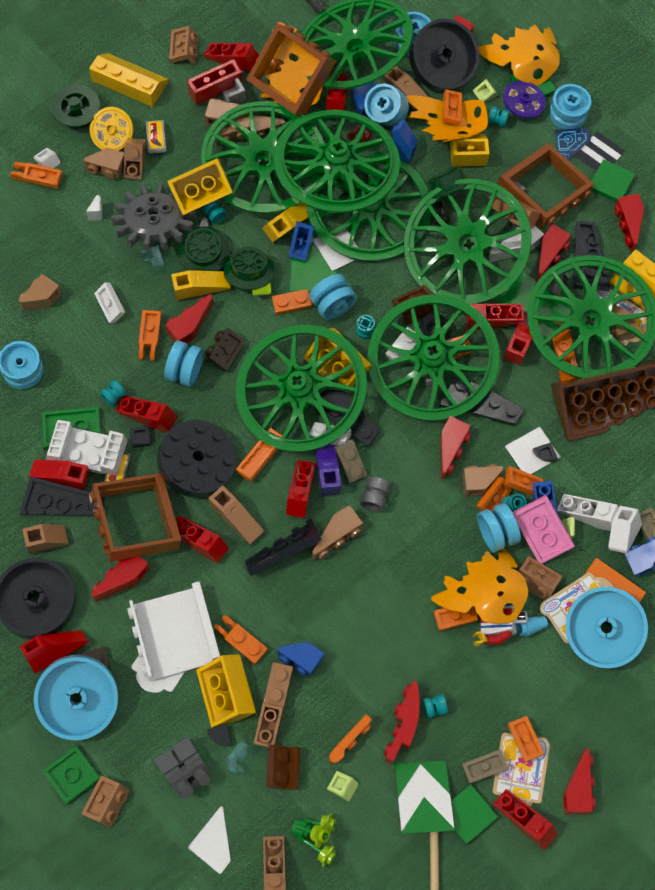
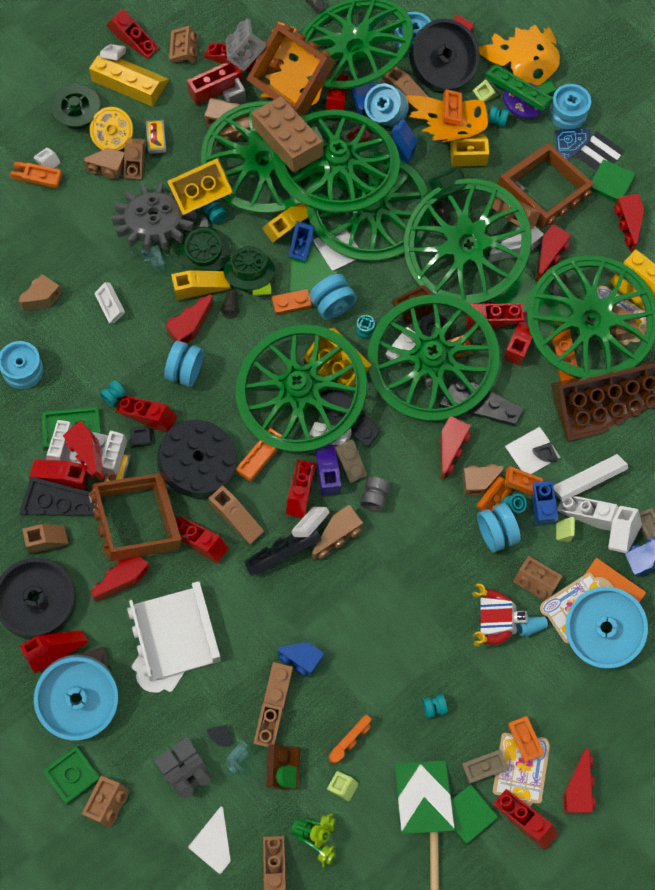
white slope [86,195,102,221] -> none
orange hinge [138,310,162,361] -> none
yellow slope [196,655,256,728] -> none
dark brown bracket [203,328,245,372] -> none
orange hinge [213,615,268,665] -> none
red slope [383,680,420,765] -> none
light orange piece [431,549,528,624] -> none
orange plate [433,606,478,632] -> none
bright pink tile [512,495,575,563] -> none
black wing [573,221,610,291] -> none
none -> red slope [63,420,105,481]
none -> white tile [100,44,126,60]
none -> red slope [106,8,159,59]
none -> clear smoke cone [221,290,239,318]
none -> light grey bracket [226,18,266,71]
none -> medium nougat brick [251,96,323,173]
none -> green tile [277,765,297,789]
none -> white tile [291,507,330,537]
none -> green tile [485,64,553,111]
none -> white tile [553,454,628,502]

